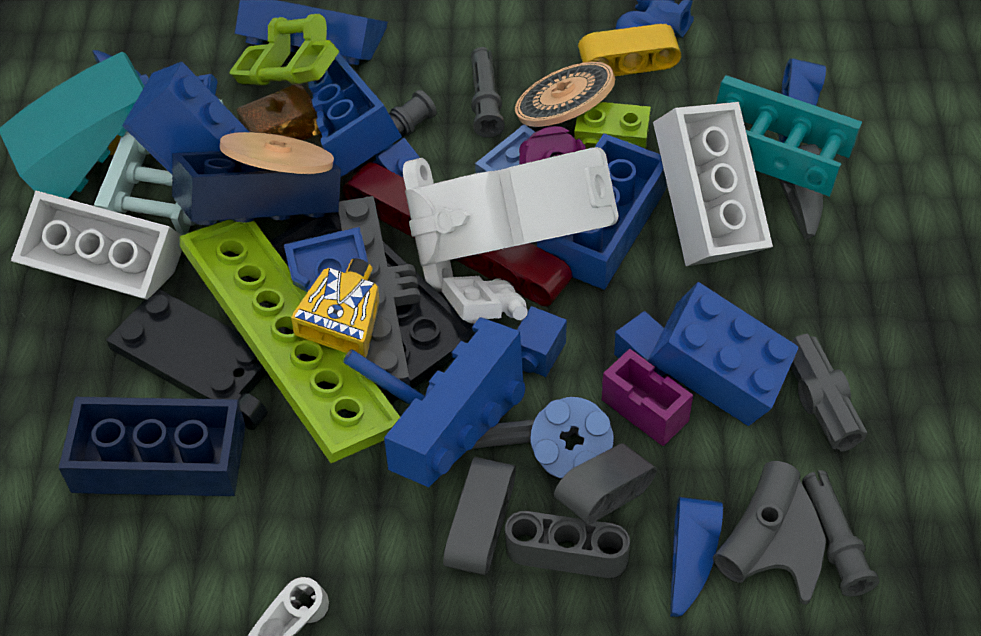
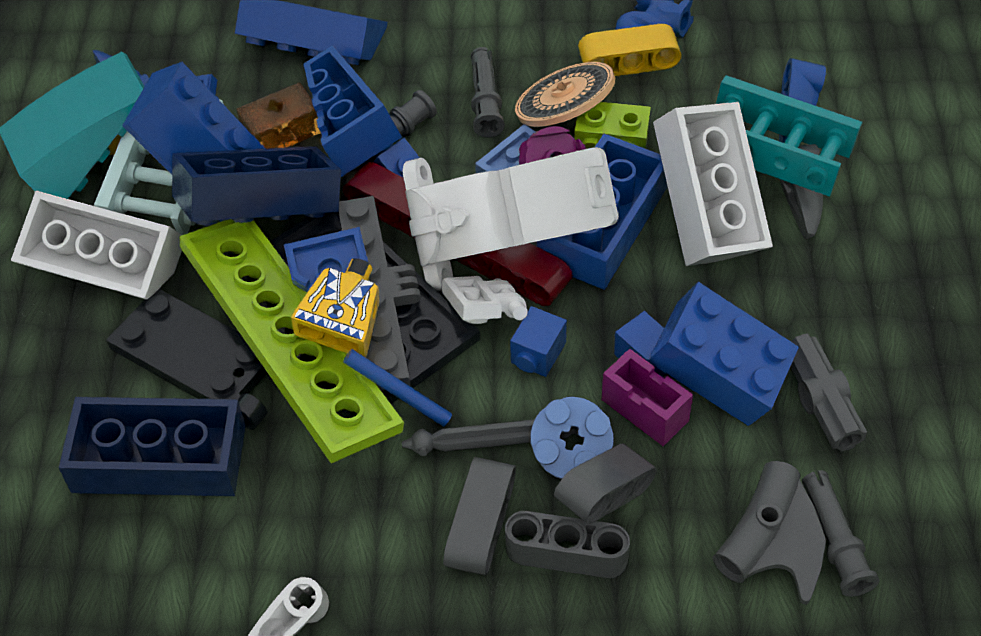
light nougat piece [219,132,334,174] -> none
lime bar [229,14,339,85] -> none
blue wedge [384,317,525,487] -> none
blue piece [670,497,723,617] -> none

